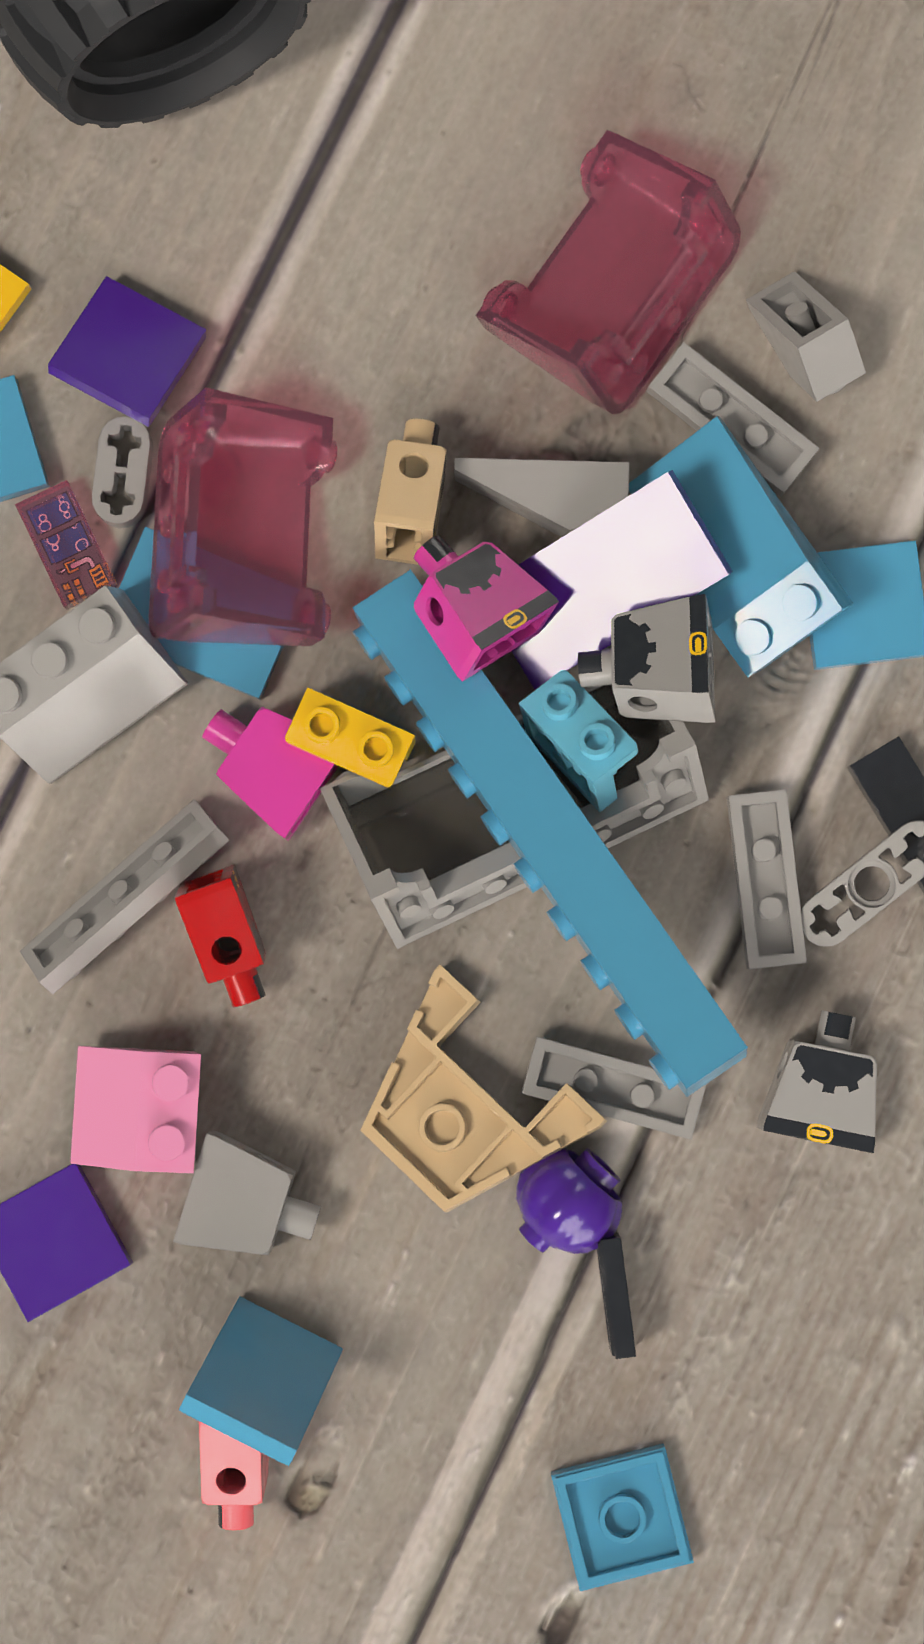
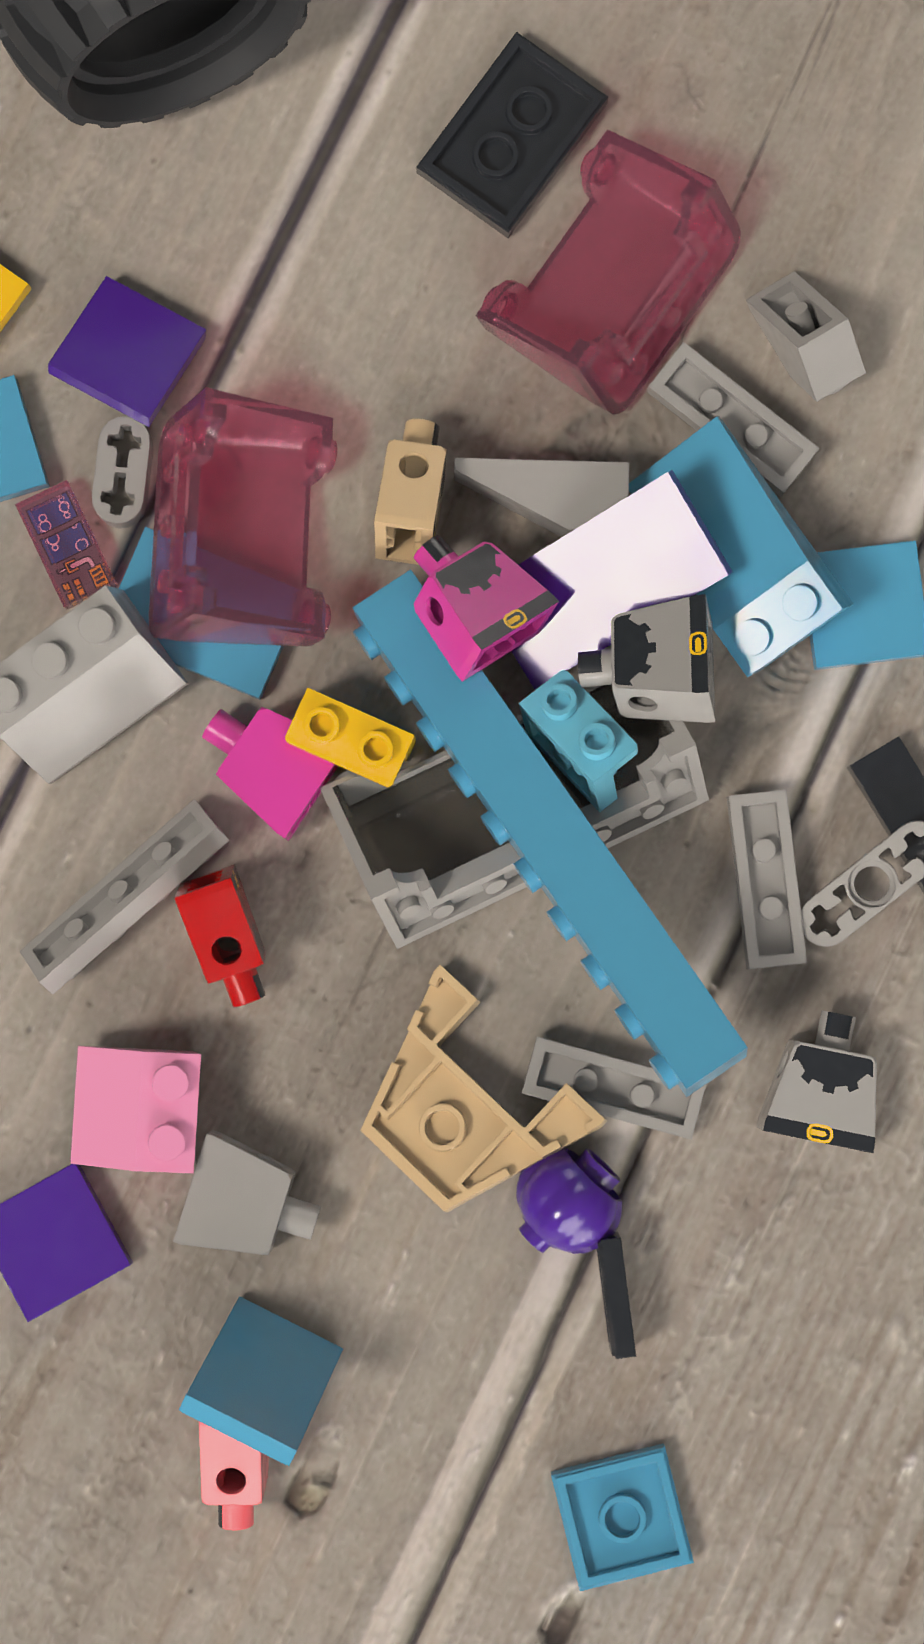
none -> black tile [416,32,608,238]

